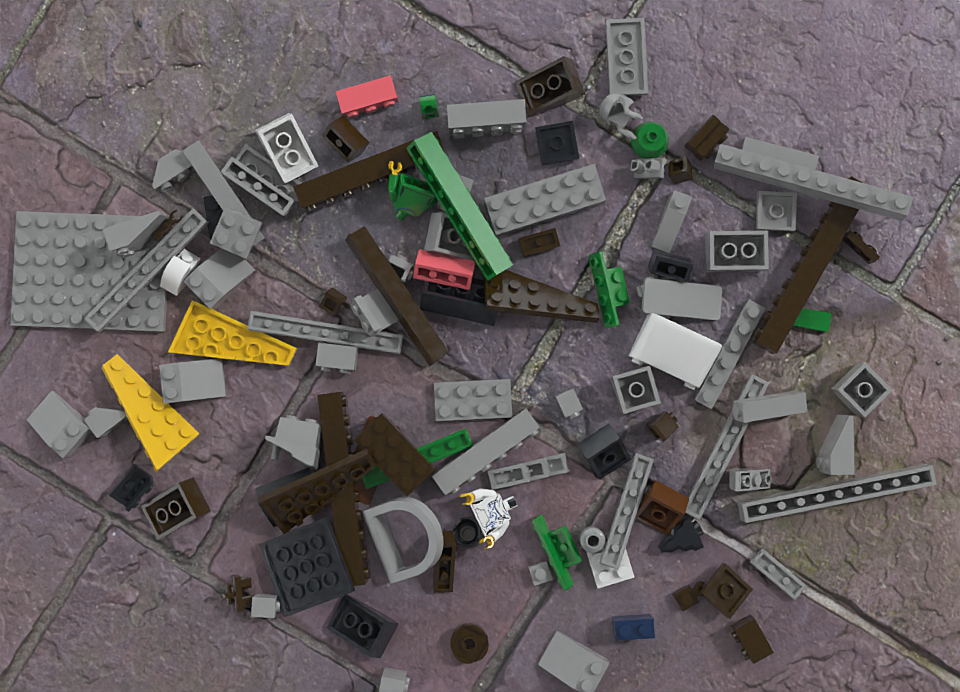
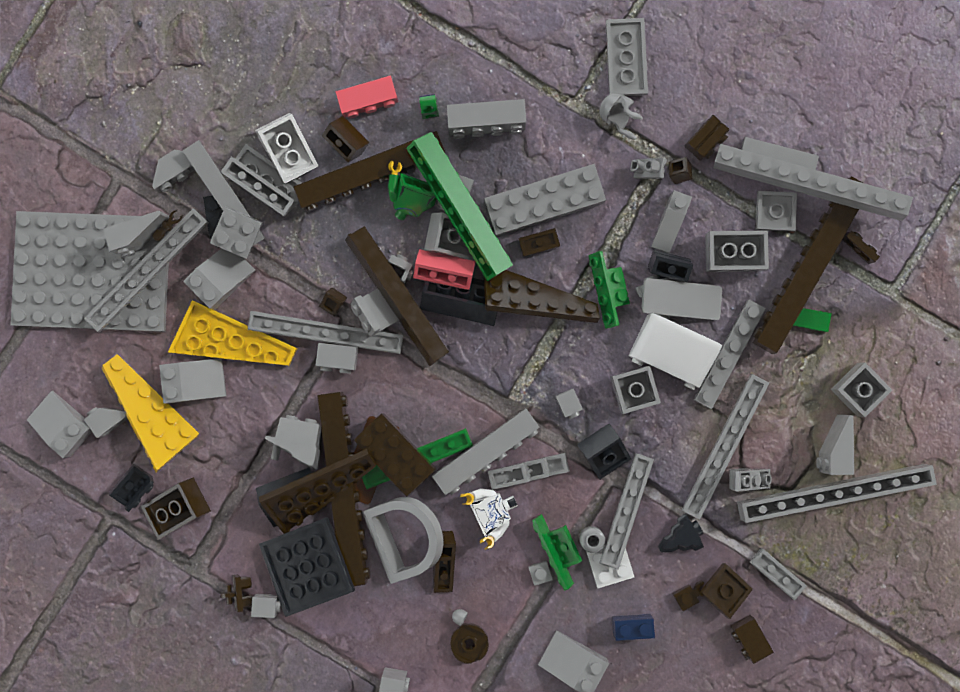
white brick [160,249,201,296] -> none
black slope [327,594,399,658] -> none
light grey plate [434,379,512,421] -> none
black hair [453,517,482,547] -> none
dark brown slope [515,56,585,117] -> none
black plate [535,121,579,166] -> none
green cone [631,121,669,159] -> none
reddish brown slope [635,480,689,535] -> none
dark brown slope [646,411,679,442] -> none
light grey brick [732,390,807,423] -> none
none -> light grey hinge [452,609,468,626]

